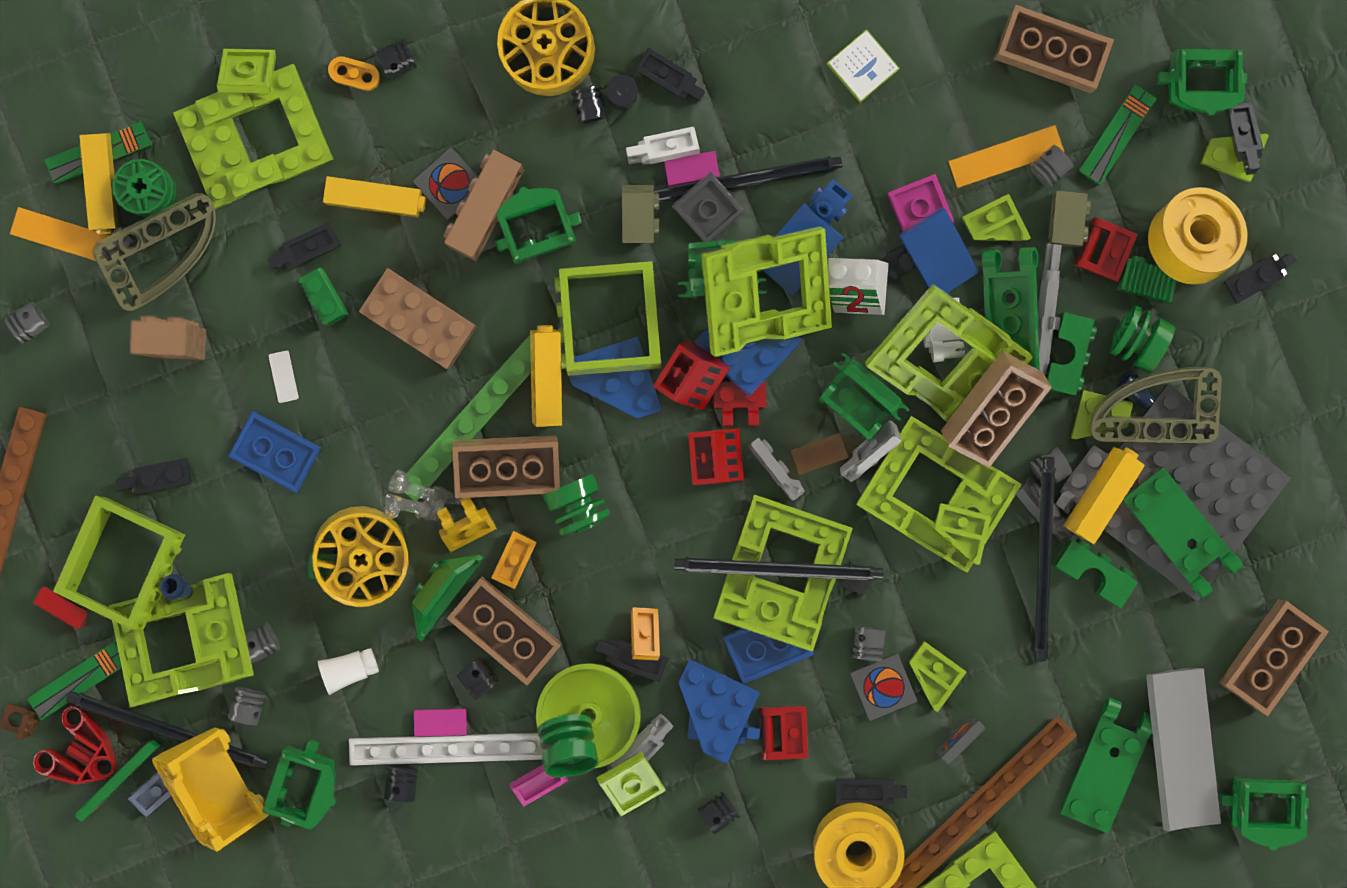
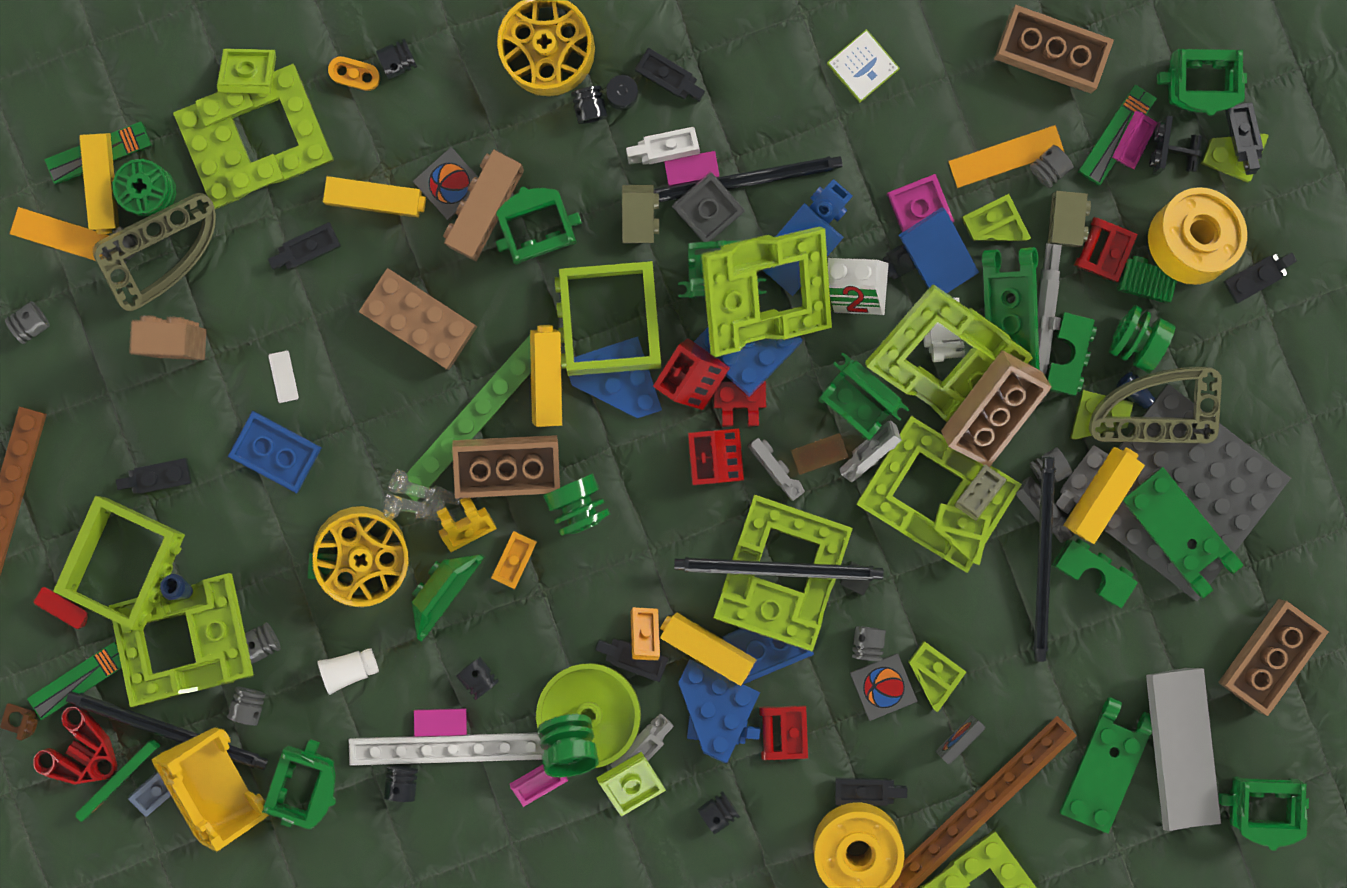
green brick [299,268,349,326] -> none
medium nougat brick [447,577,562,685] -> none
none -> yellow brick [660,612,757,686]
none -> olive plate [955,465,1007,521]
none -> dark pink tile [1112,111,1158,169]
none -> black plate [1149,116,1202,175]

